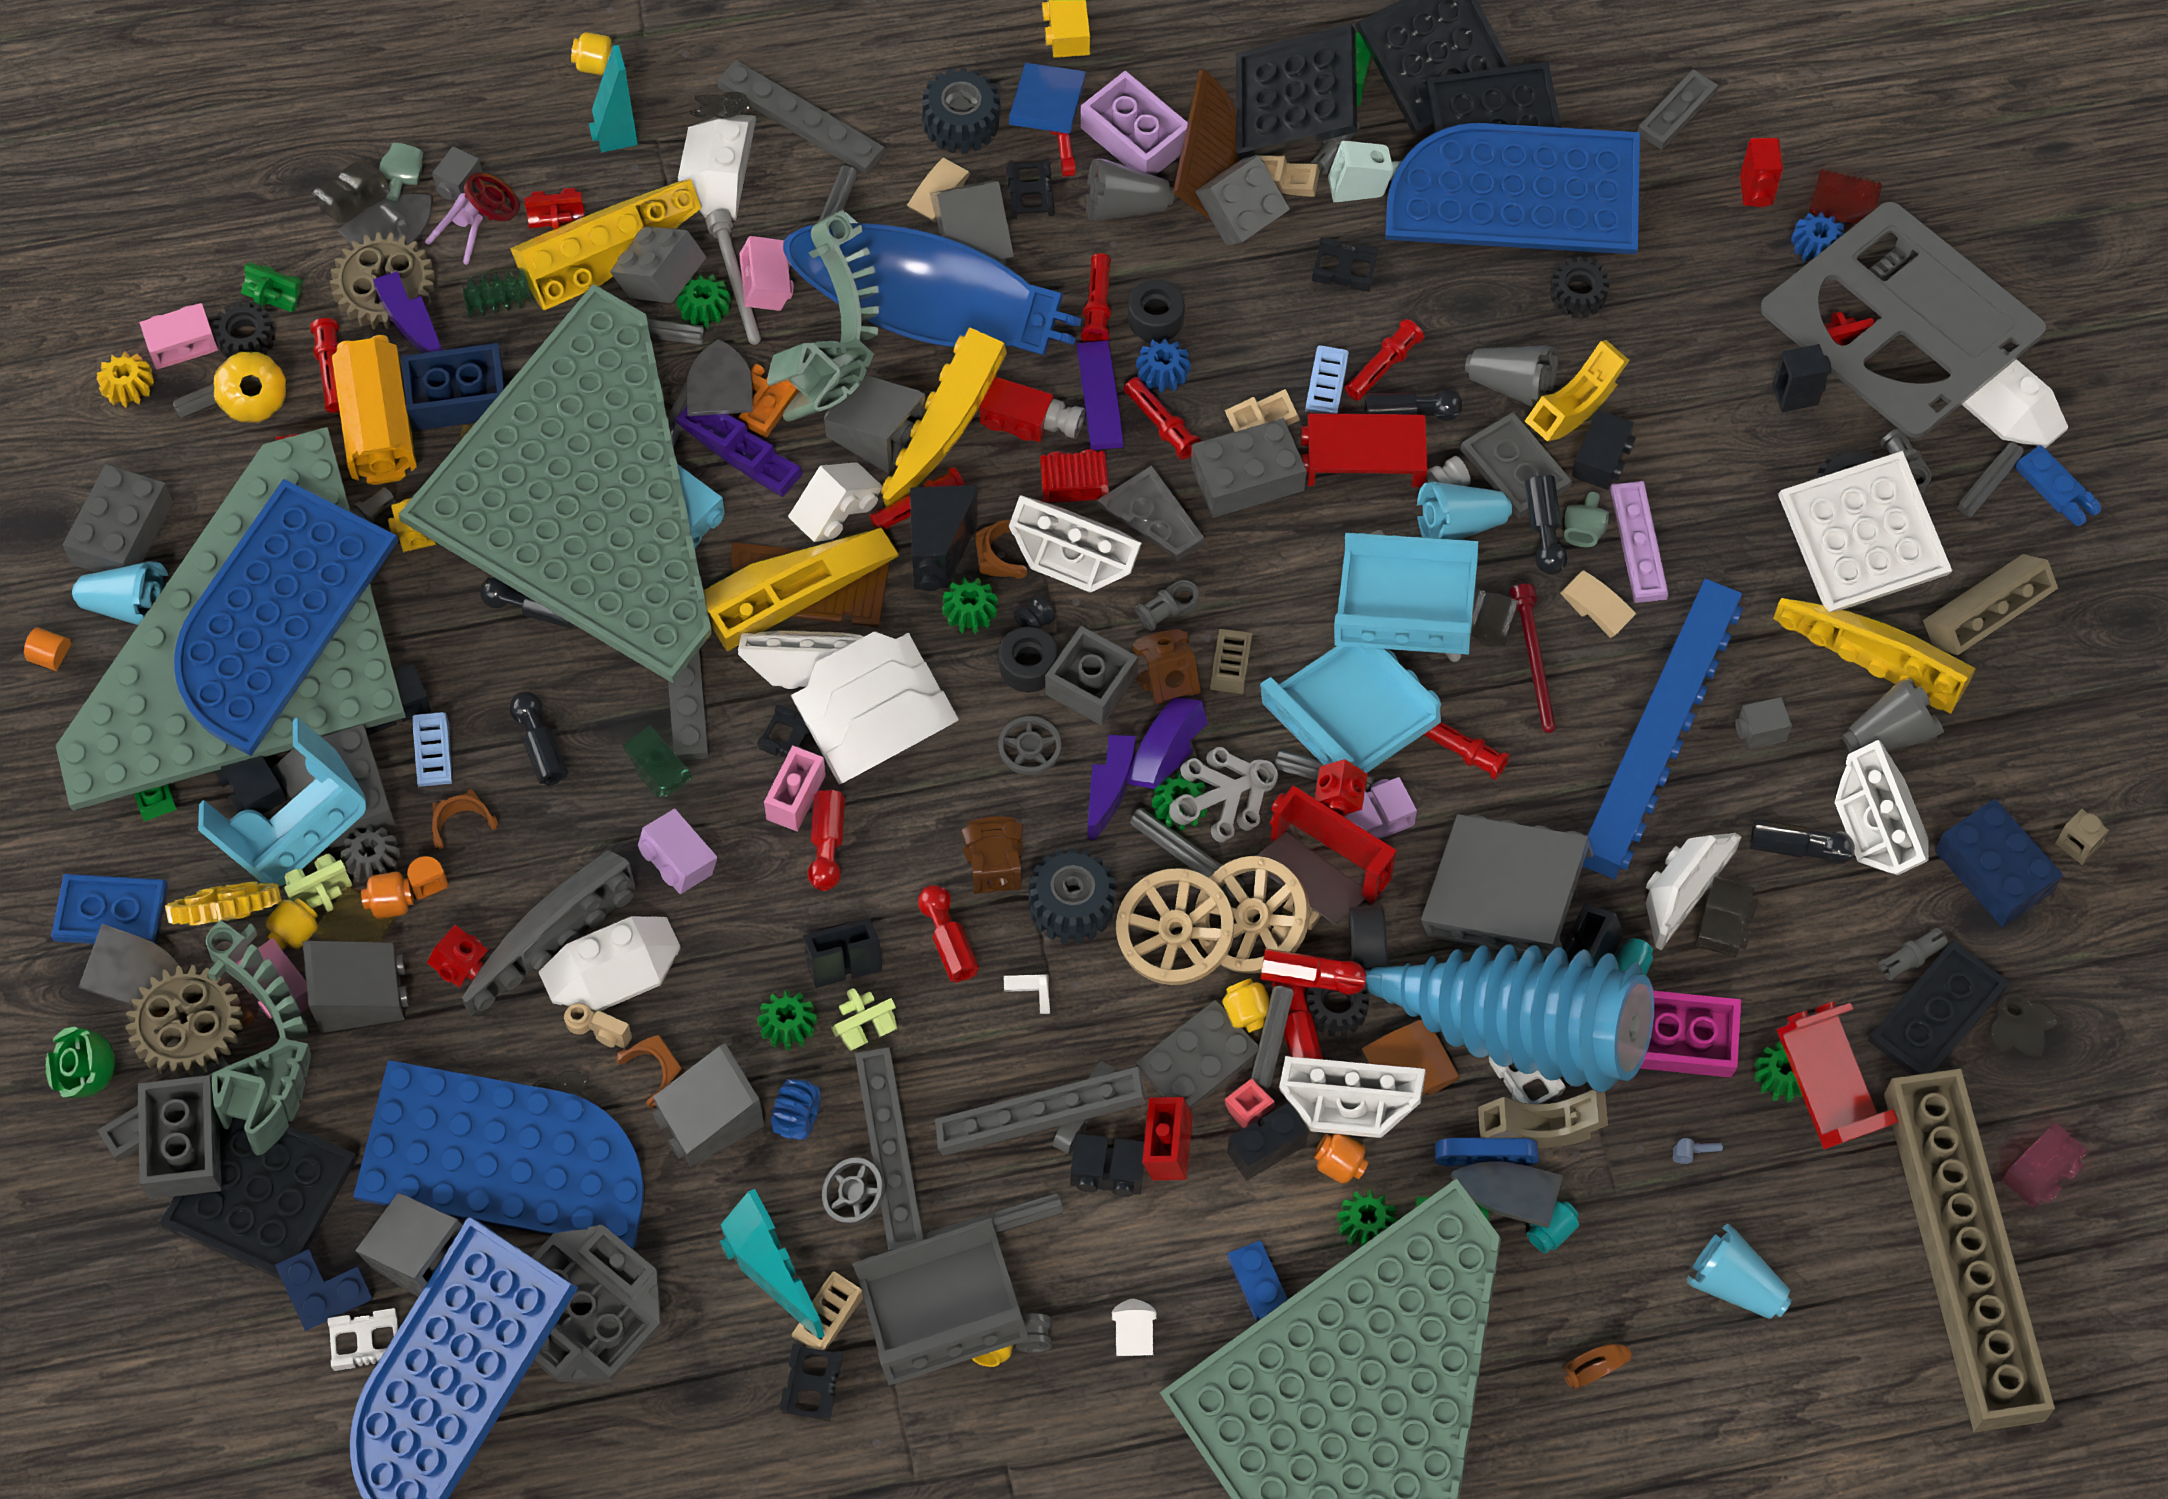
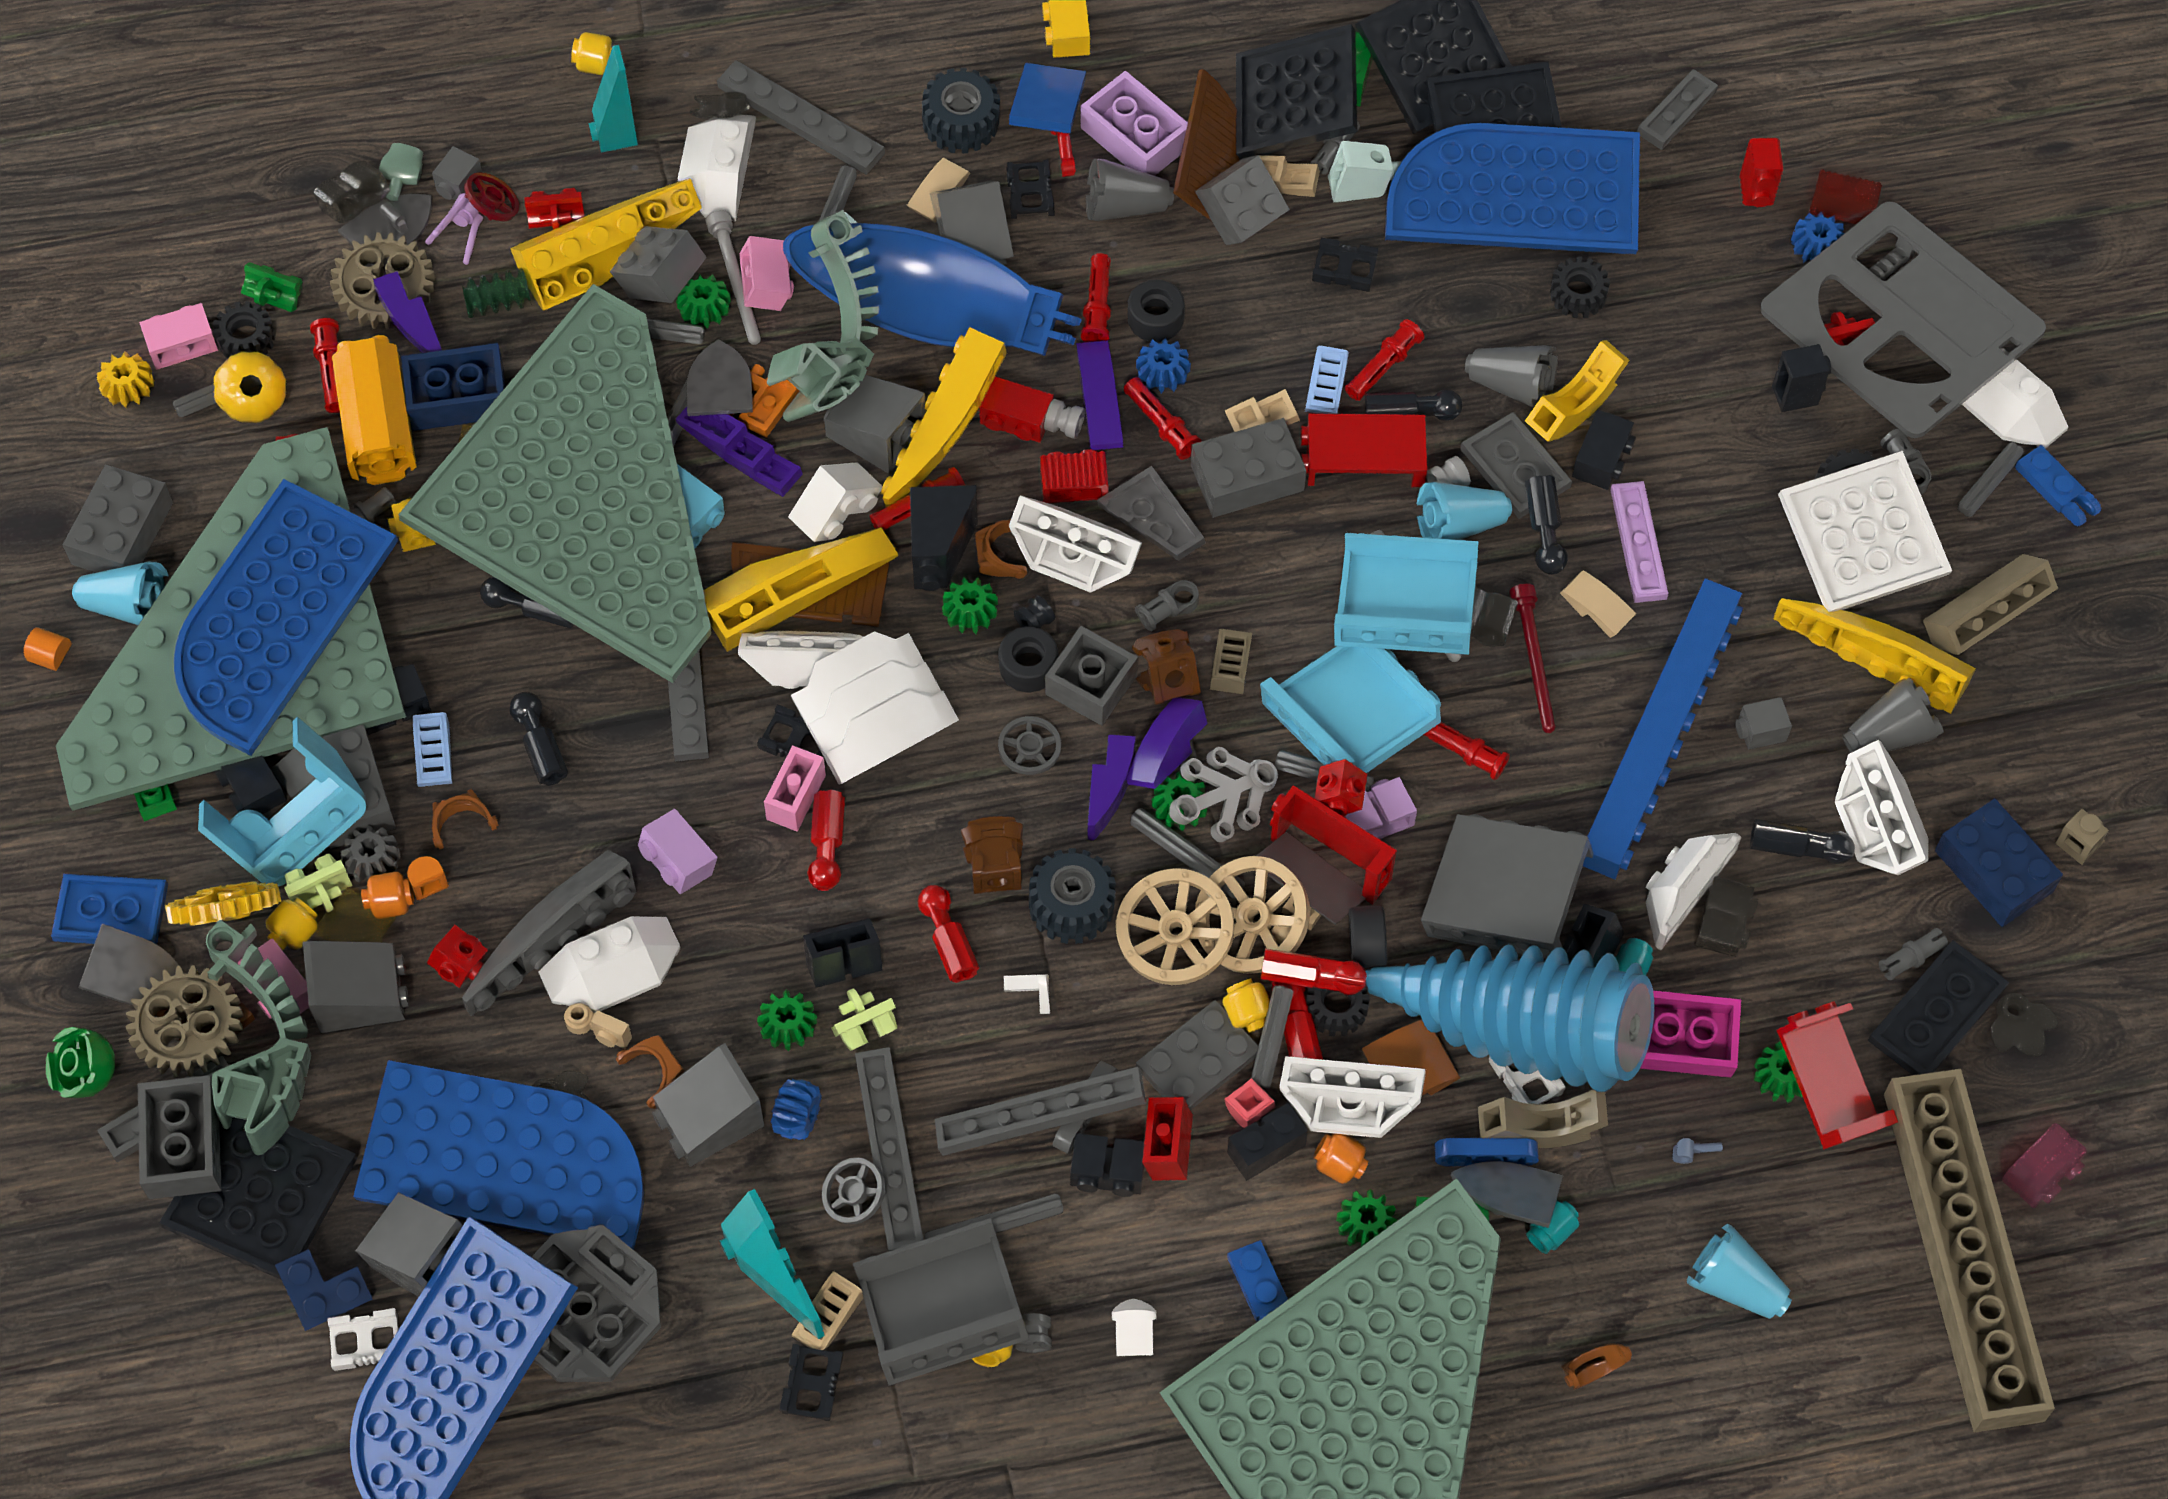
clear green brick [623,726,692,798] -> none
sand green piece [1564,492,1609,547] -> none

